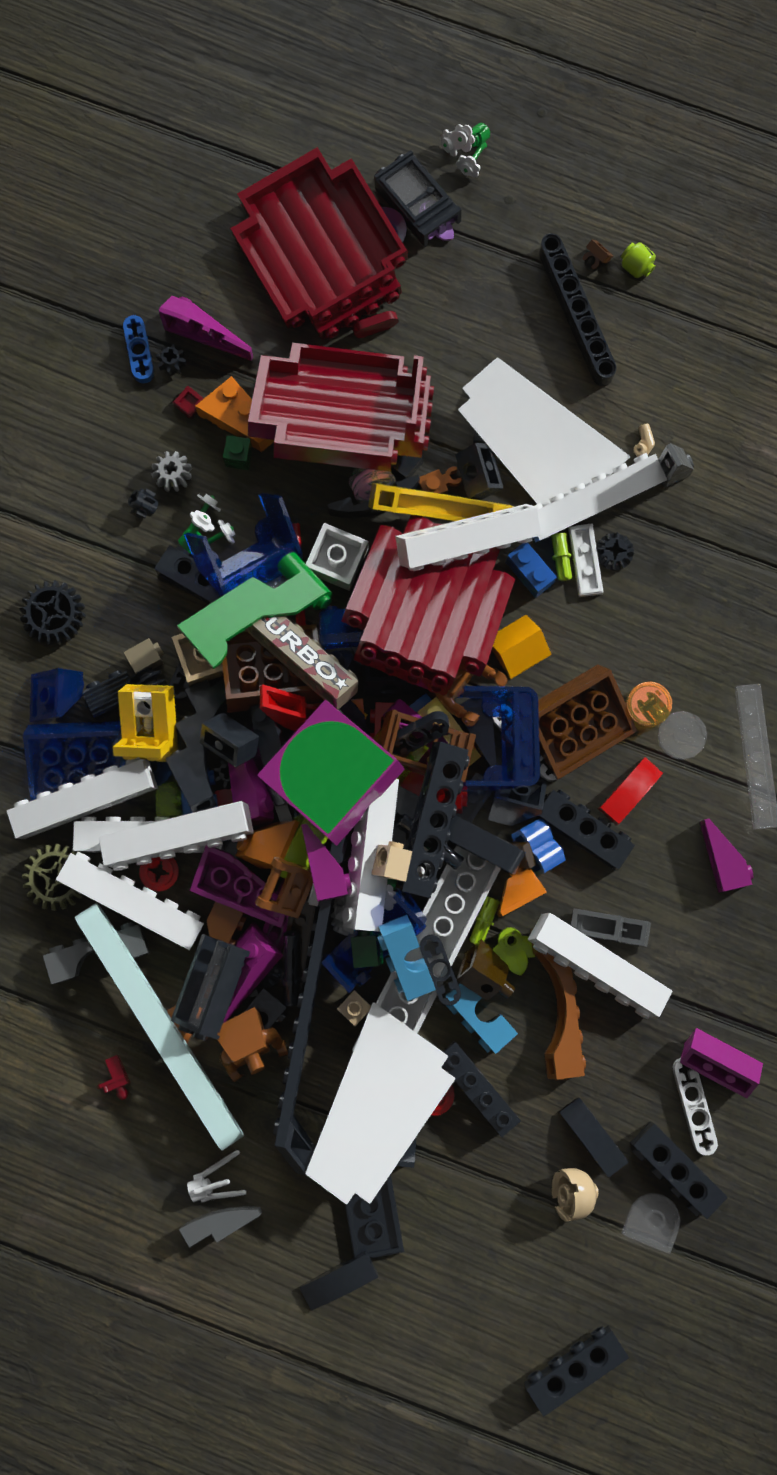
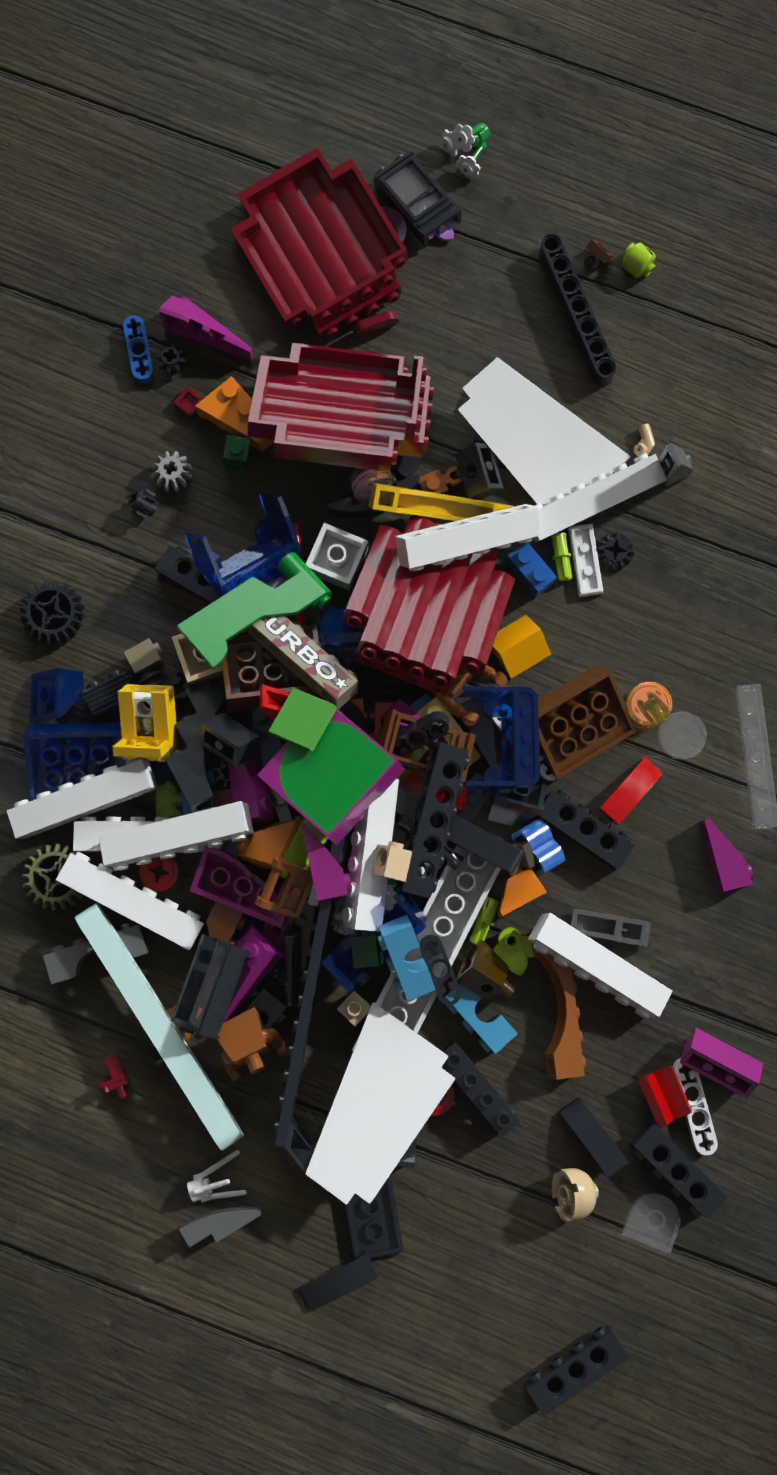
white plant [178,494,235,553] -> none
none -> bright green tile [269,688,337,752]
none -> red panel [638,1065,692,1128]

